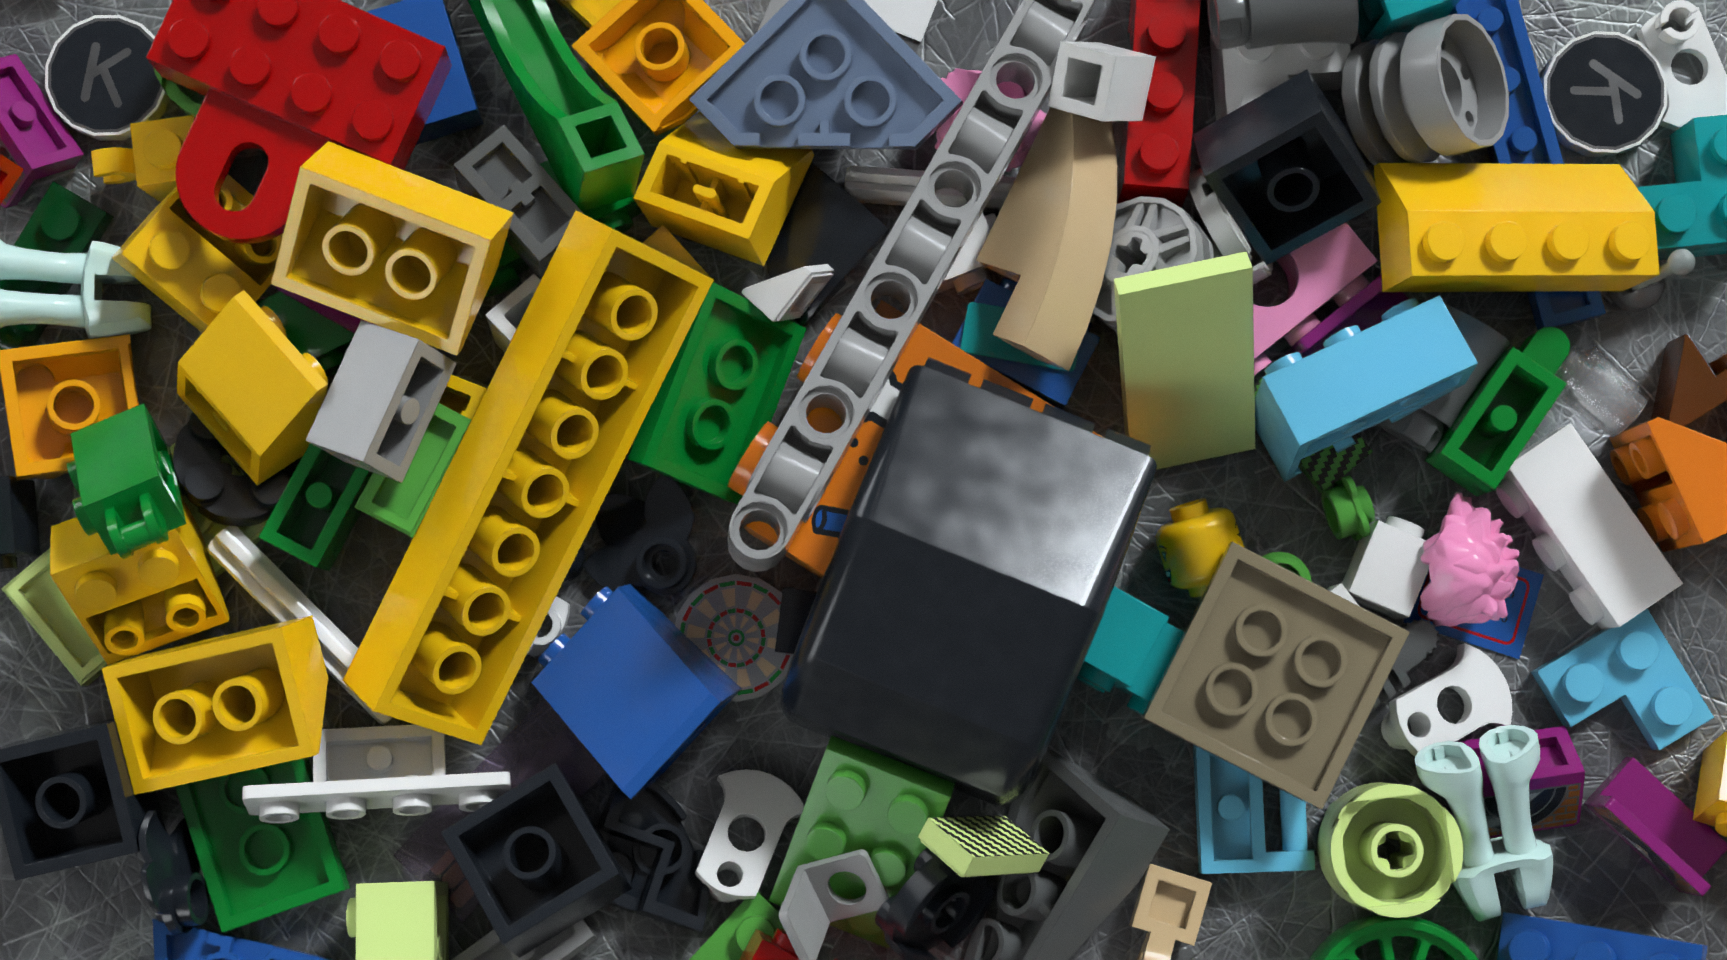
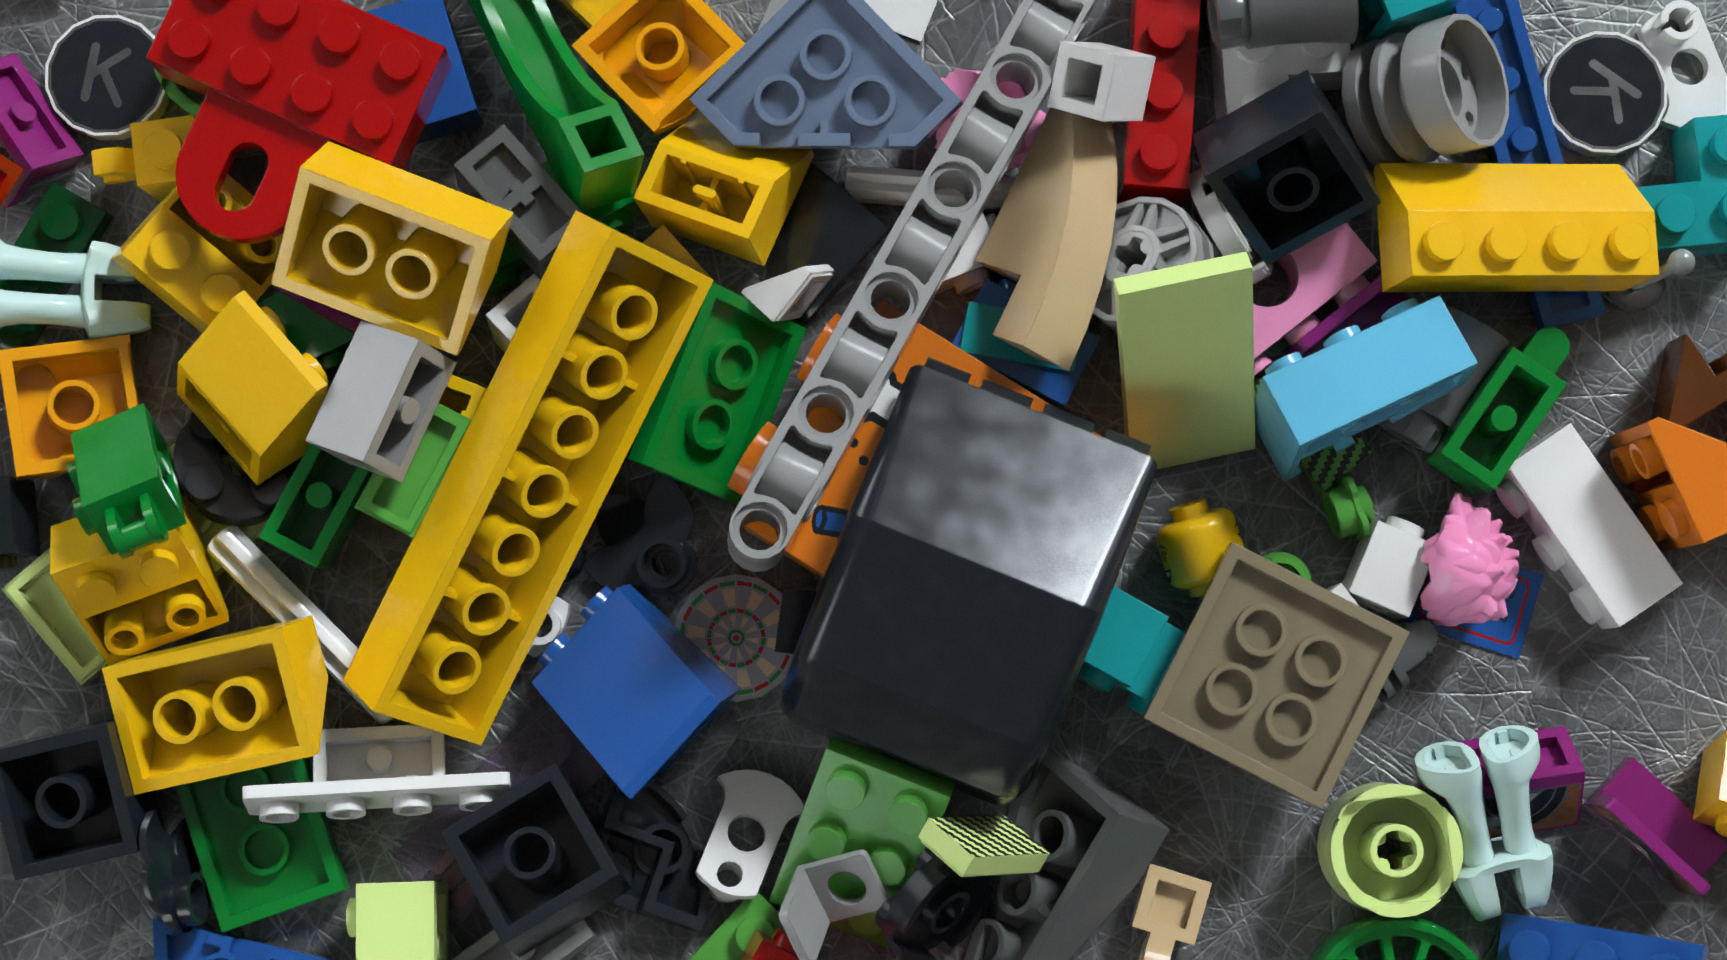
medium azure plate [1193,745,1315,874] -> none
white piece [1381,643,1512,756] -> none
medium azure plate [1531,609,1714,750] -> none
clear brick [1555,344,1647,437] -> none

